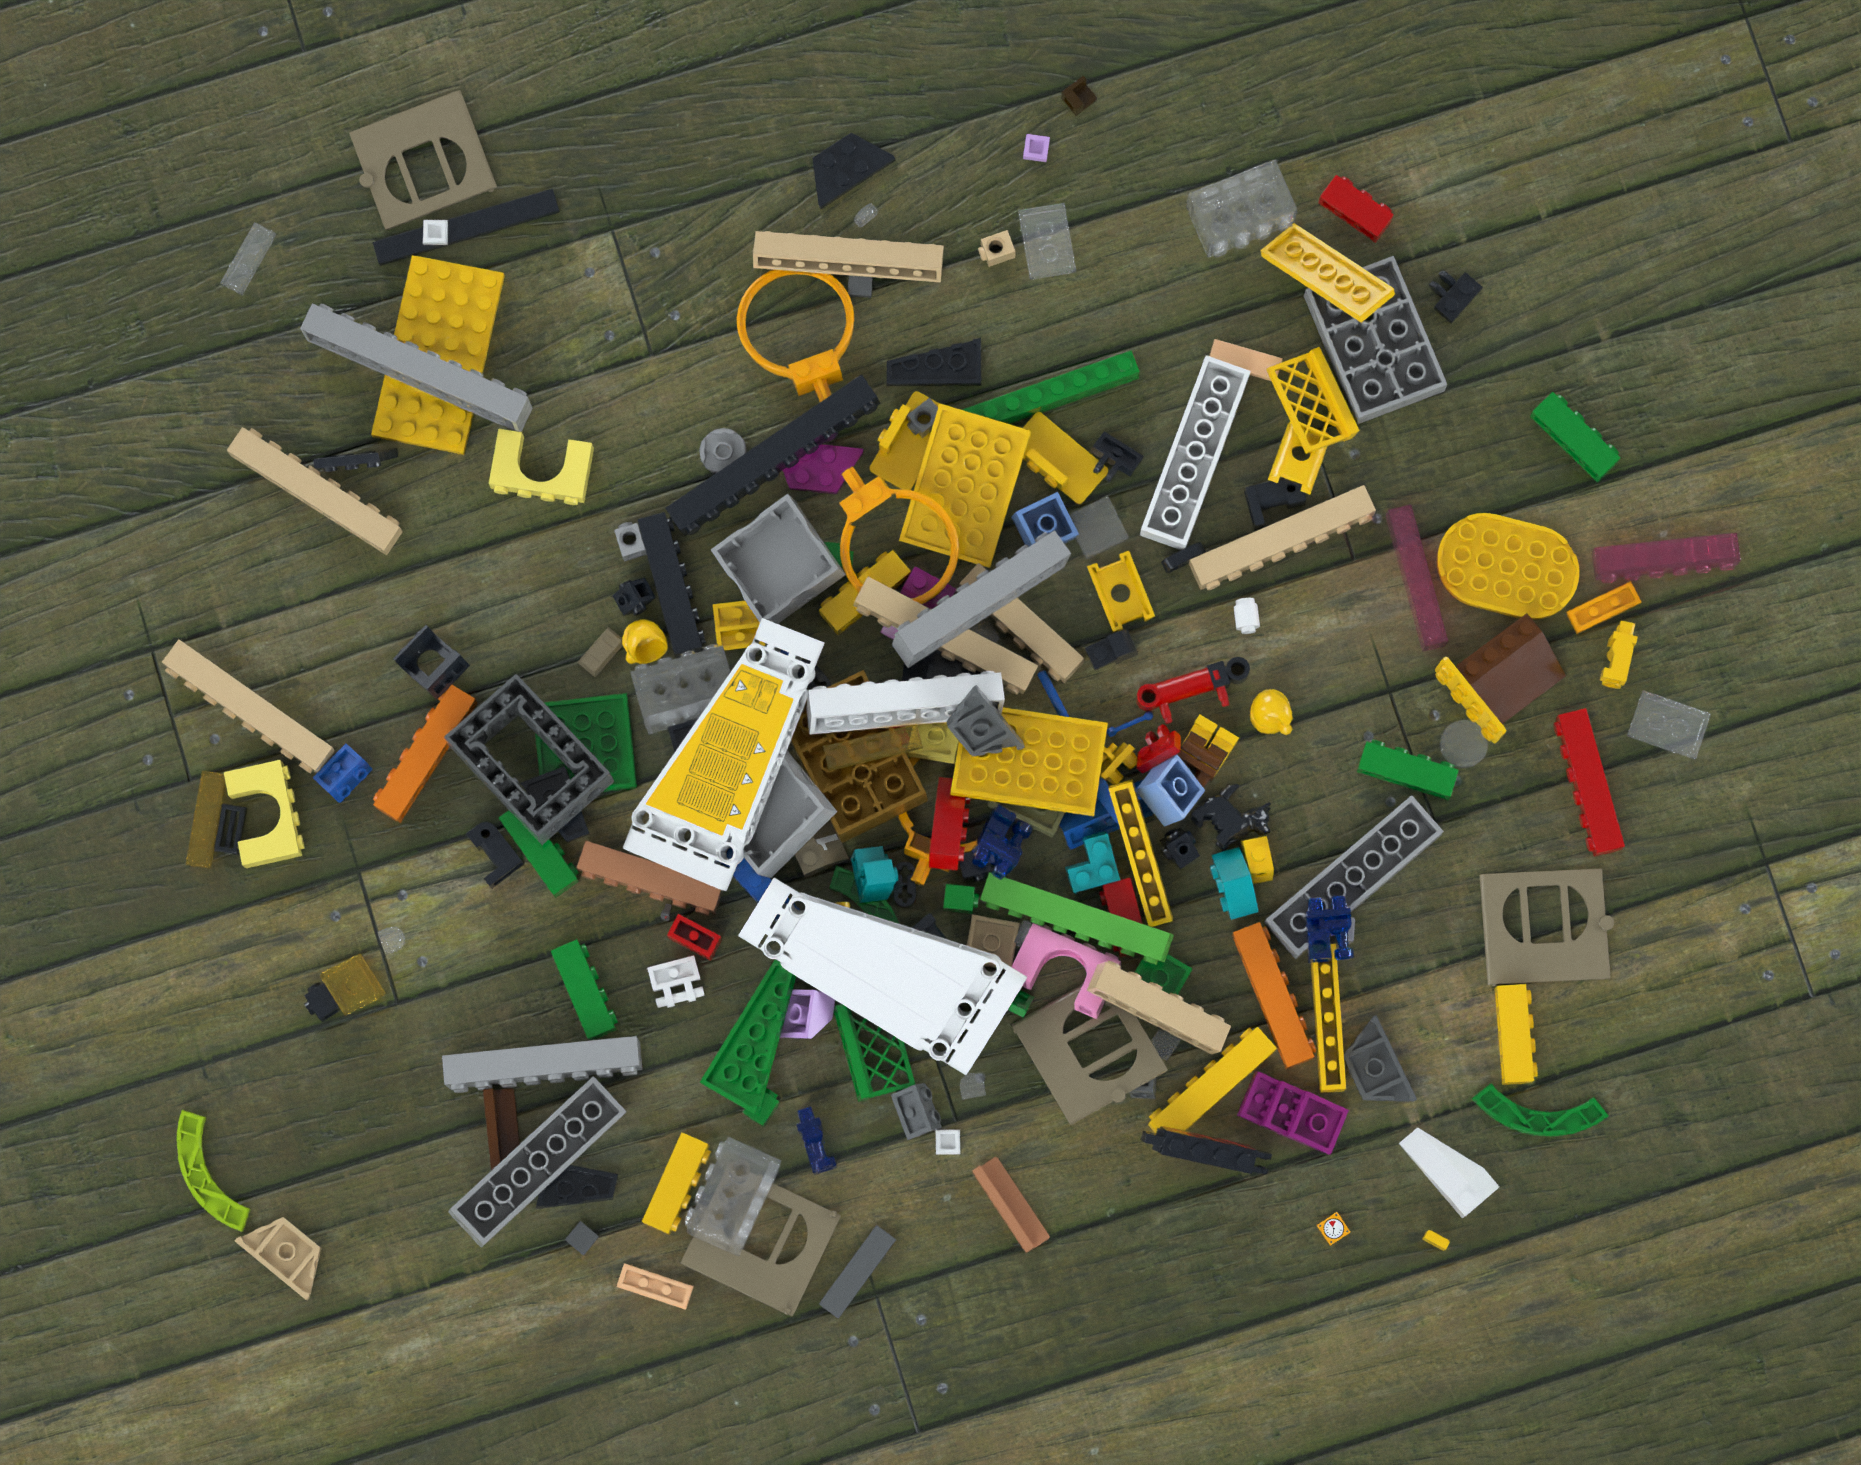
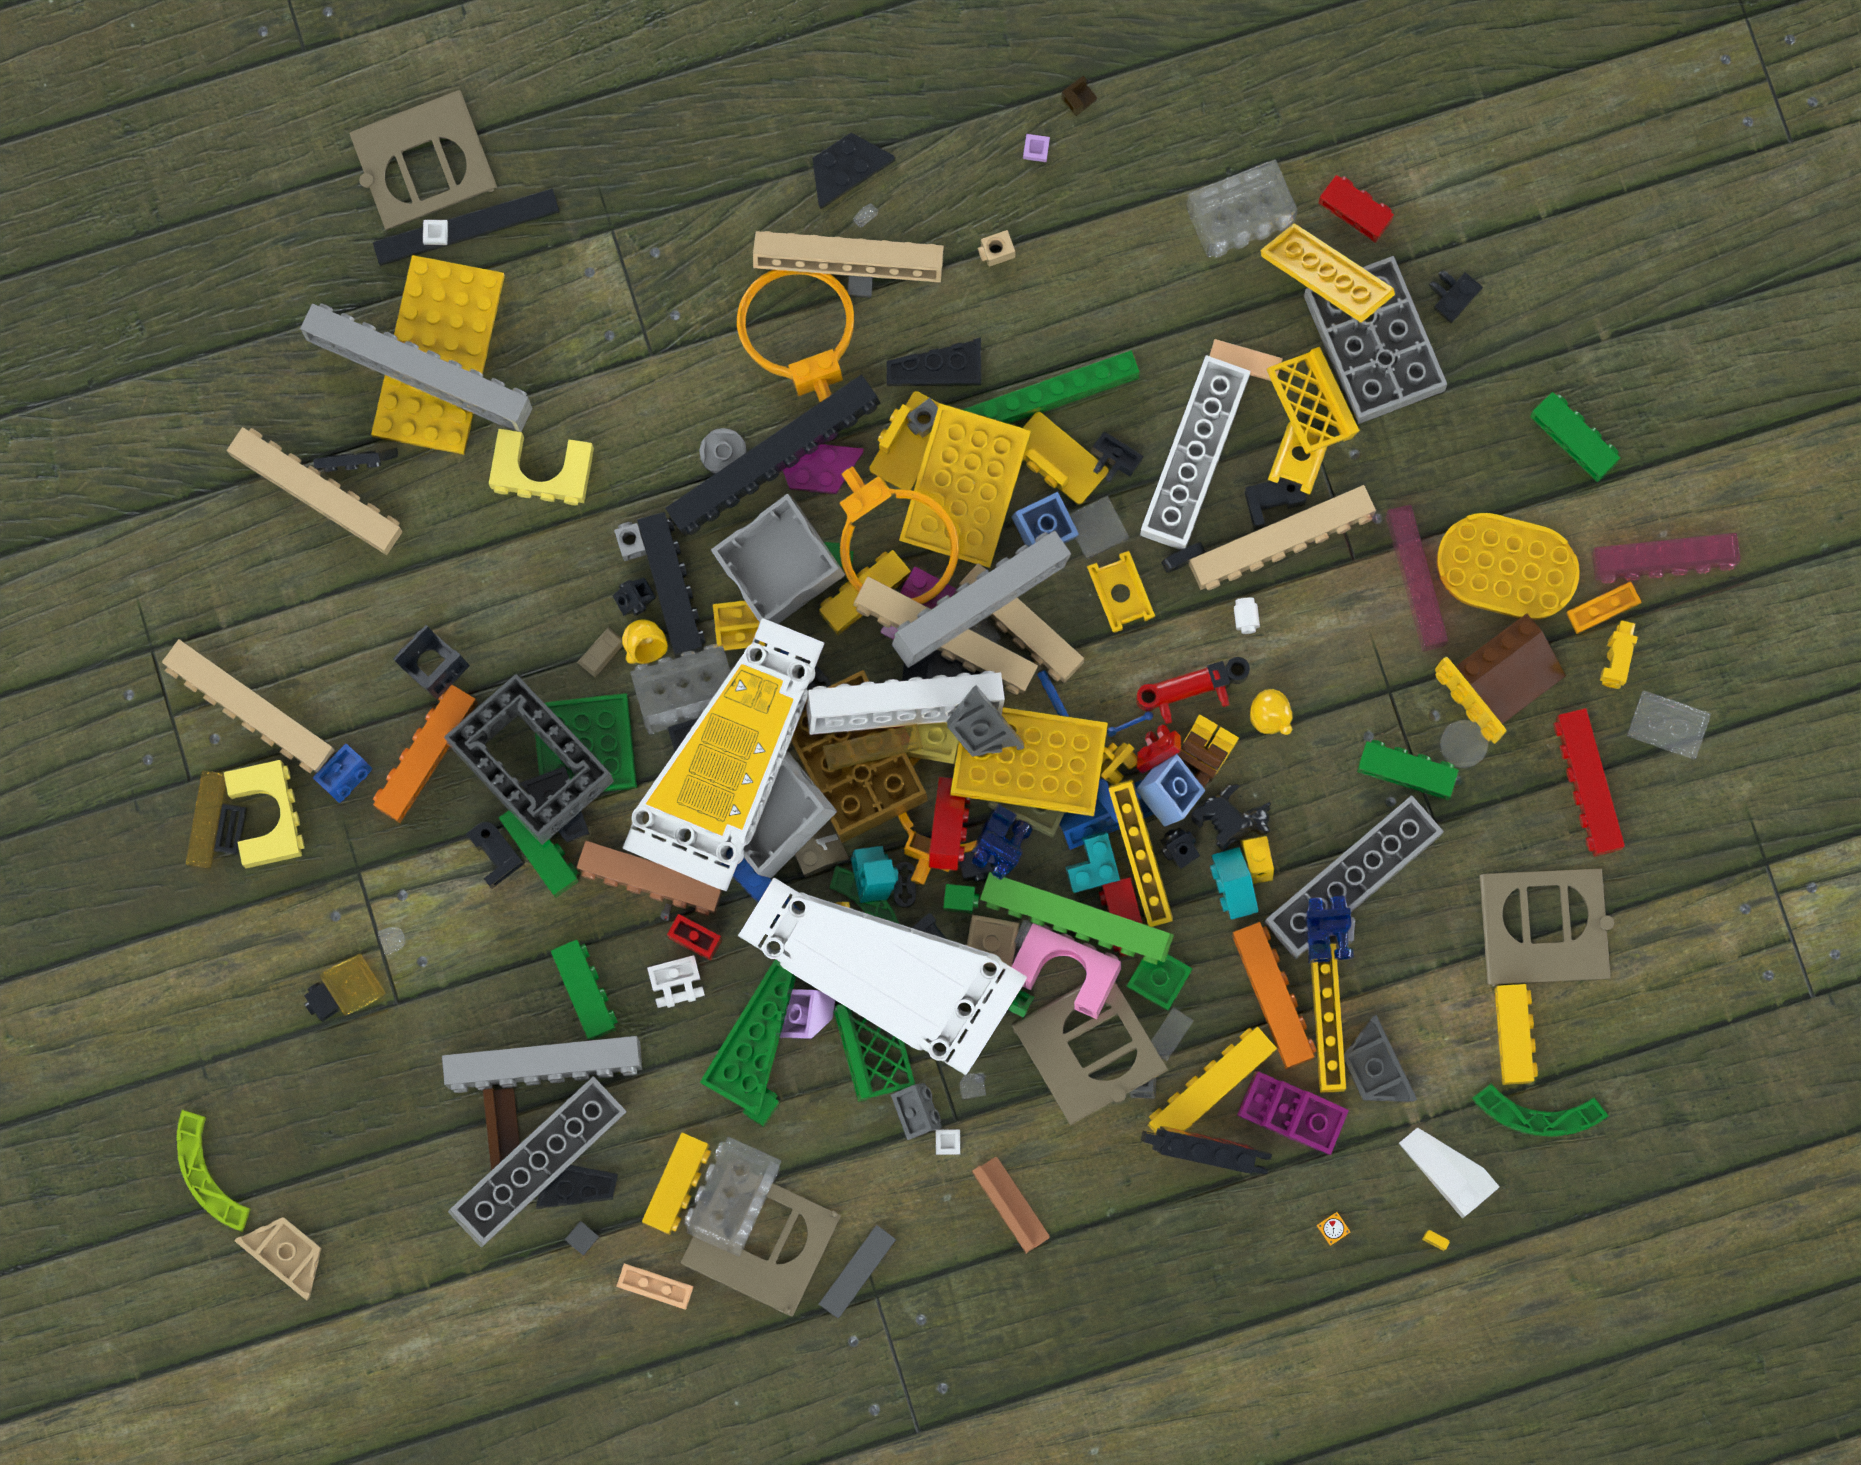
clear tile [220,223,276,295] -> none
clear blue hips [796,1107,837,1175] -> none
clear tile [1018,203,1076,280] -> none
black brick [1085,630,1138,671] -> none
tan brick [1087,961,1231,1055] -> none

